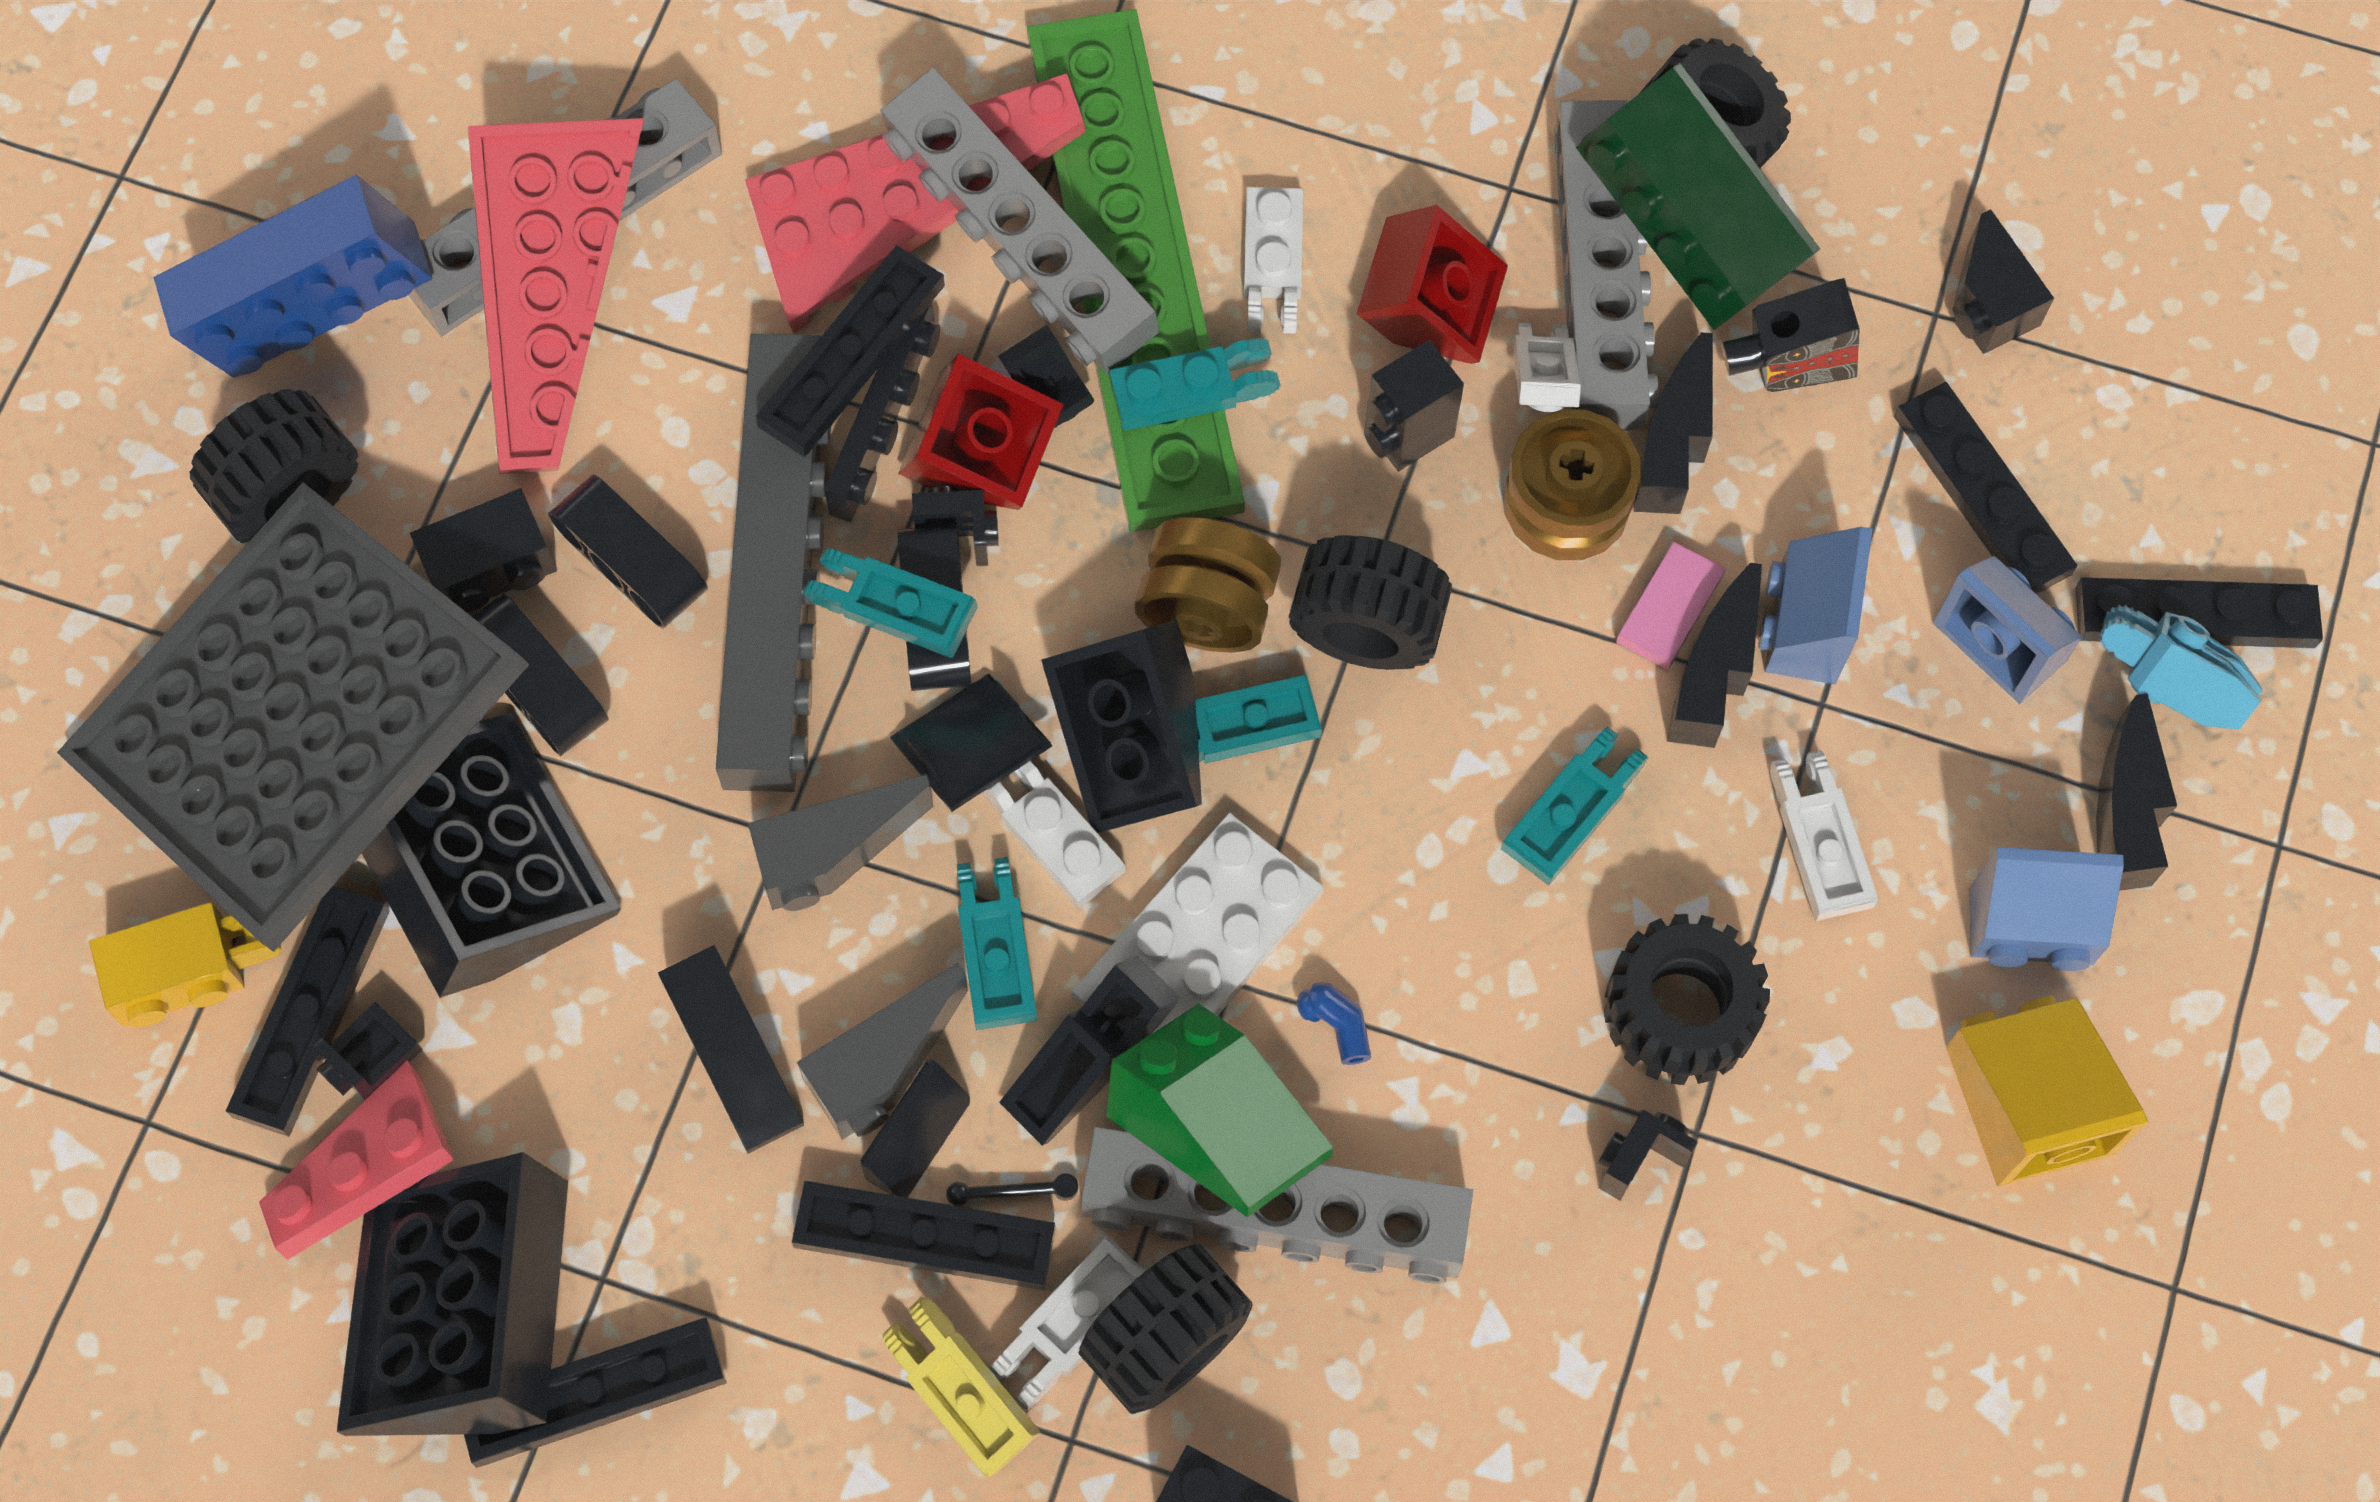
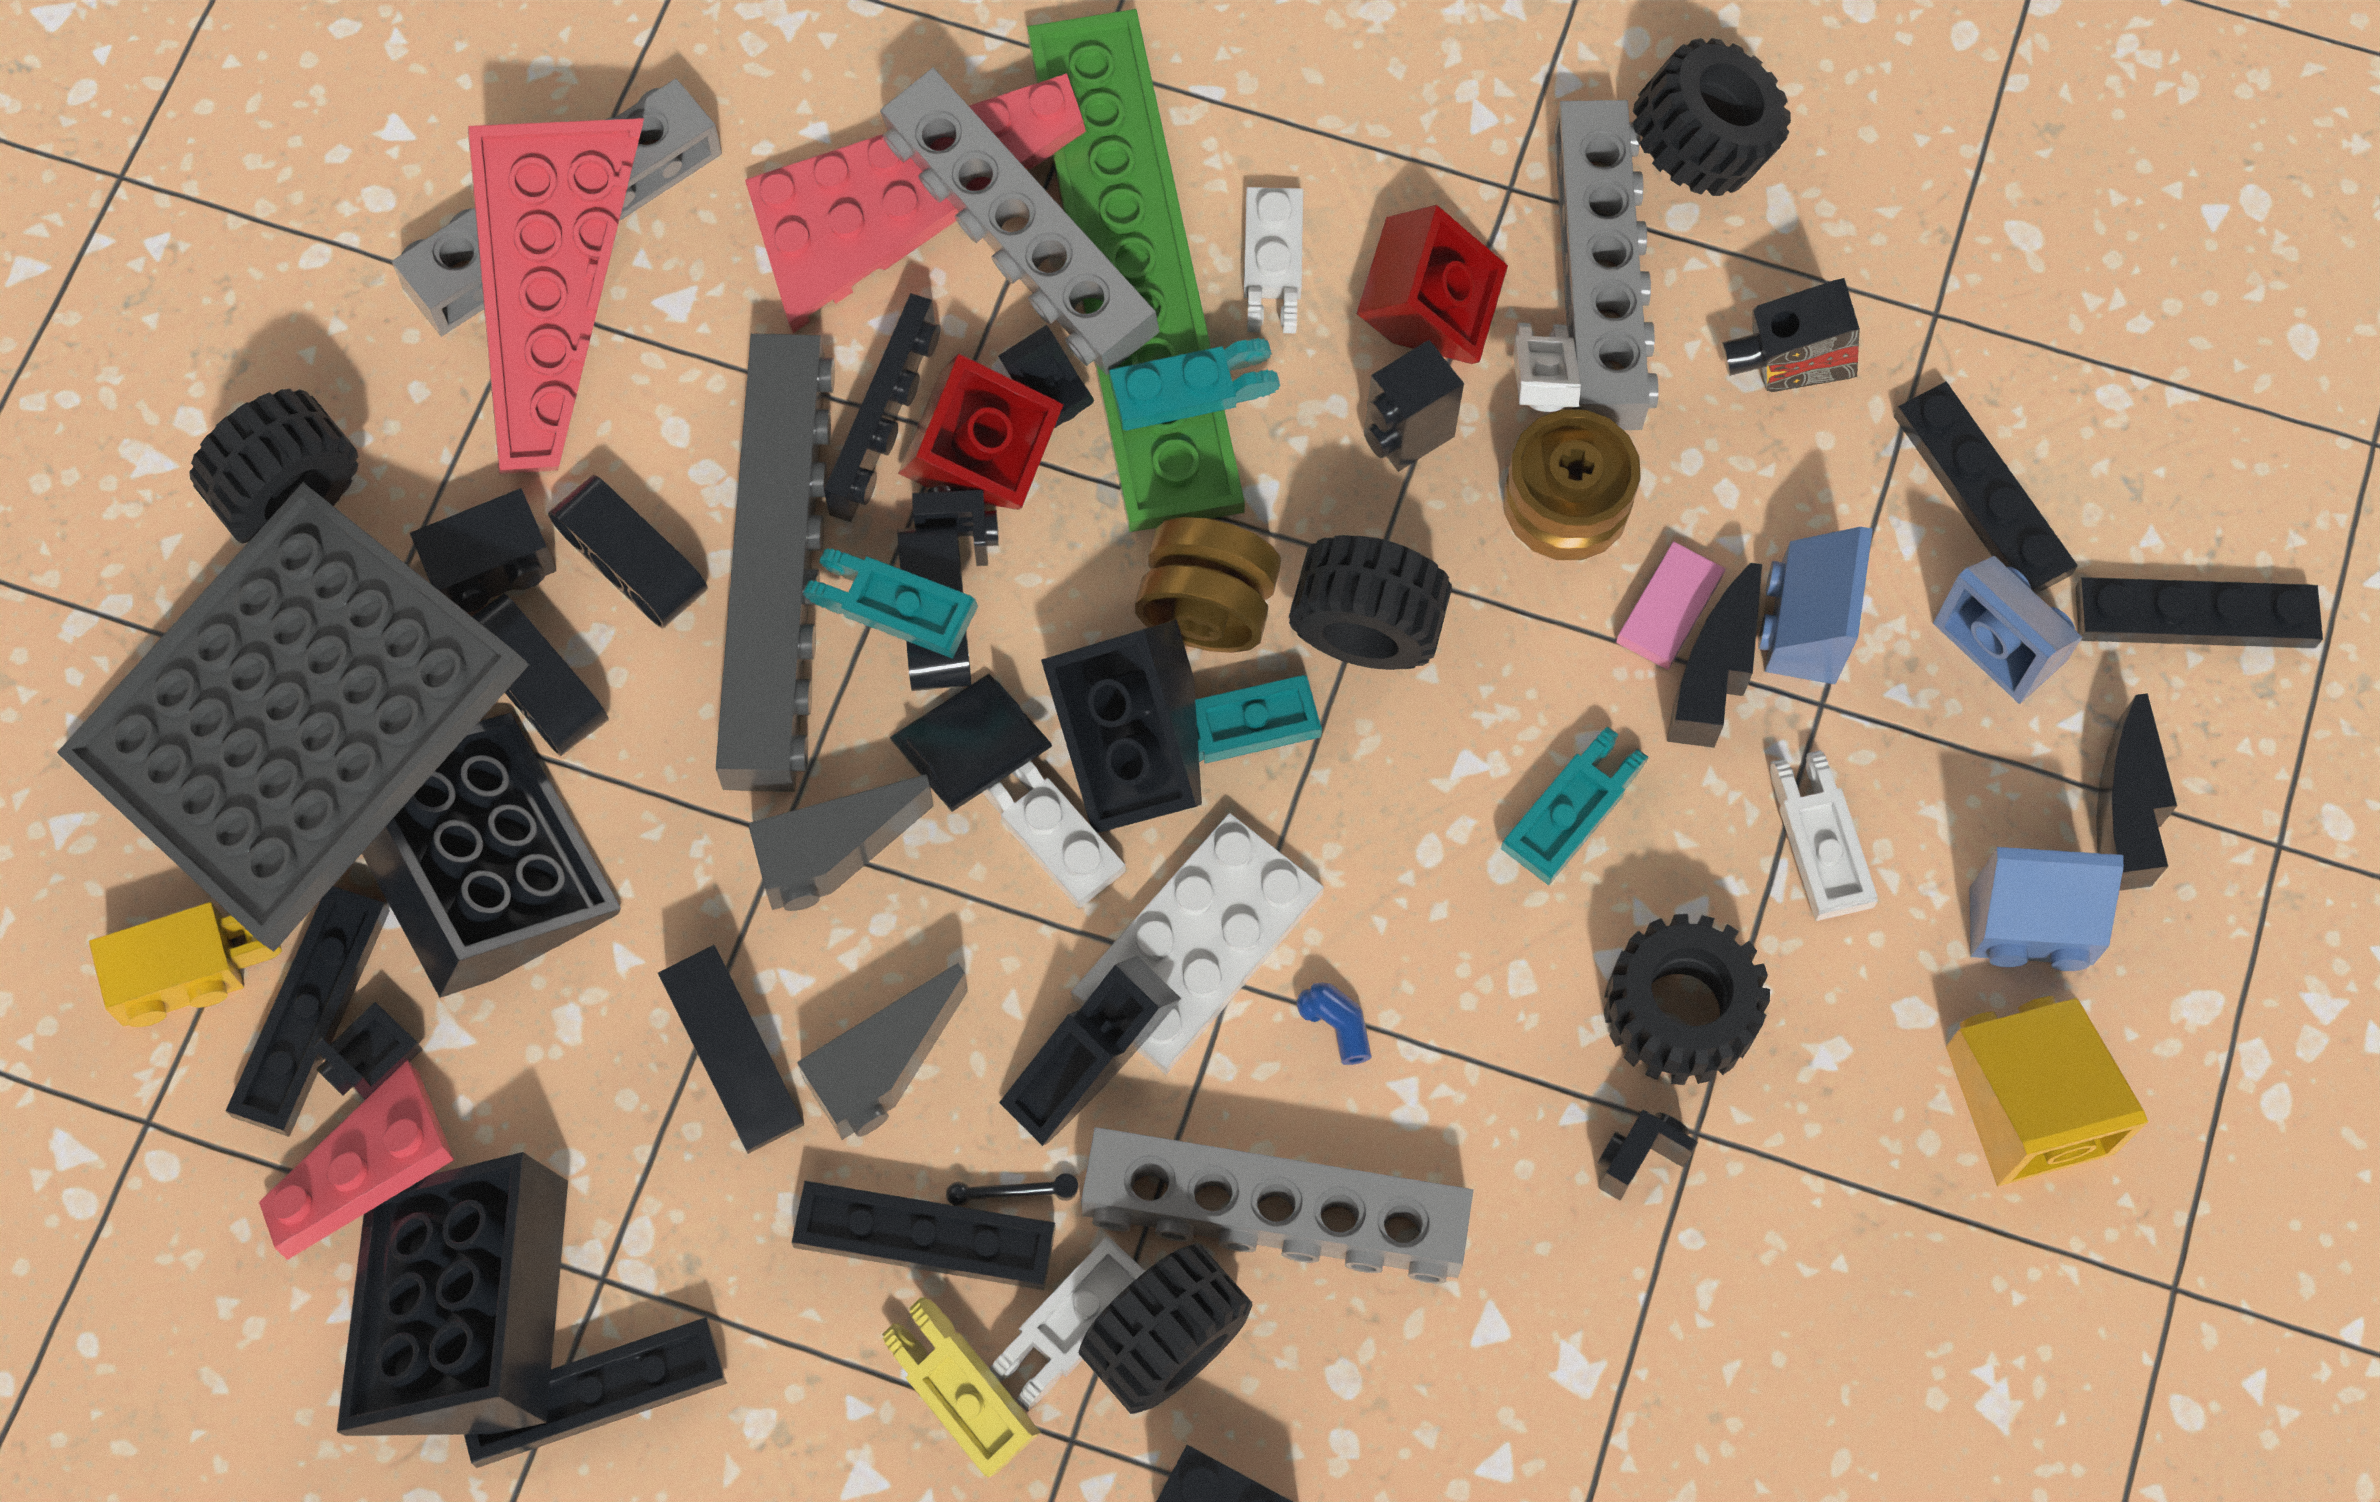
blue brick [153,174,433,378] -> none
black plate [755,245,945,457] -> none
black slope [860,1059,970,1198] -> none
teal hinge [956,857,1037,1031] -> none
slope [1106,1003,1333,1218] -> none
dark green slope [1575,63,1820,330] -> none
black slope [1634,332,1713,514] -> none
black slope [1952,209,2054,354] -> none
medium azure hinge [2100,605,2262,730] -> none

